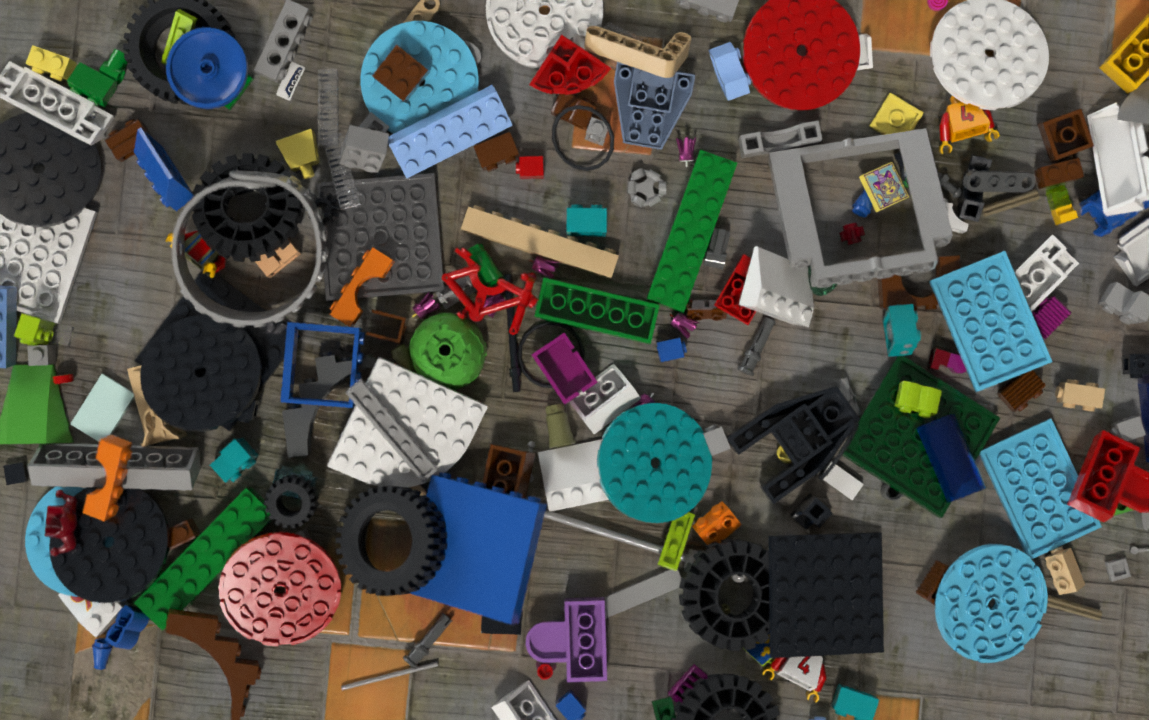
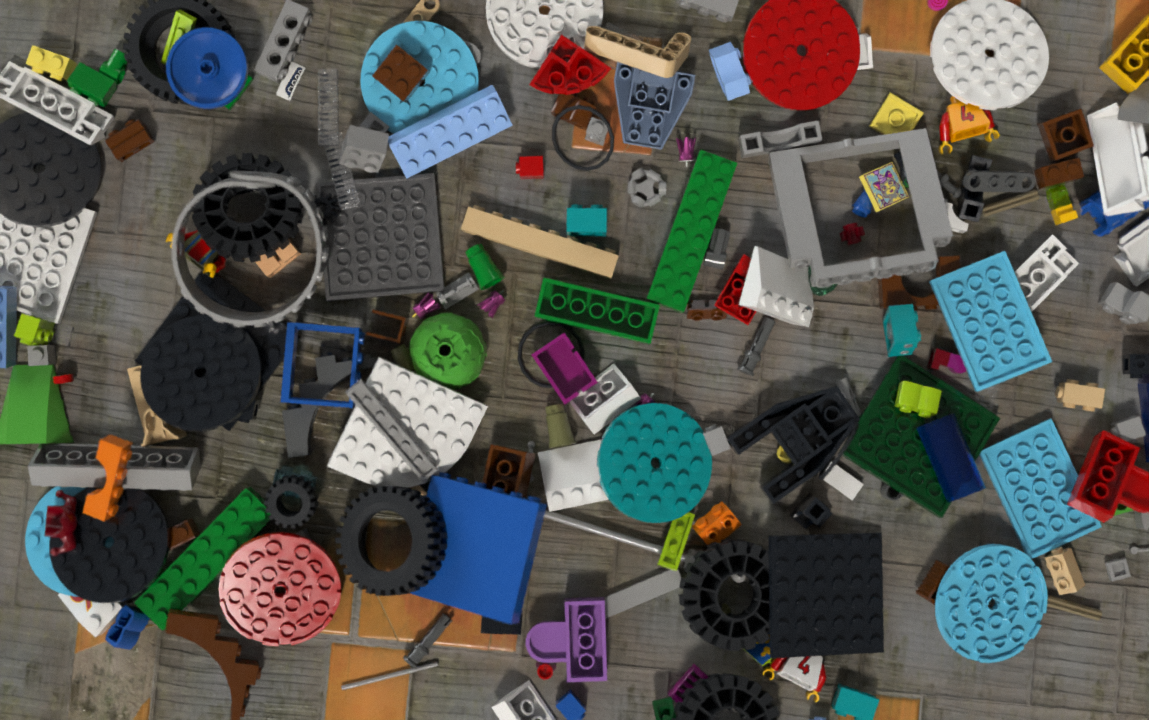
black tile [3,462,28,485] -> none
light aqua tile [70,374,135,442] -> none
blue cone [92,638,113,670] -> none
blue slope [134,127,195,211] -> none
teal brick [210,438,259,483] -> none
light yellow torso [276,129,320,179] -> none
orange arch [330,247,395,327] -> none
red piece [442,247,539,335] -> none
reddish brown brick [473,132,519,172] -> none
black bar [504,274,521,392] -> none
flat silver piece [529,255,559,279] -> none
blue brick [656,338,687,363] -> none
flat silver piece [670,312,700,339] -> none
reddish brown brick [996,370,1046,412] -> none
magenta brick [1031,296,1072,341] -> none

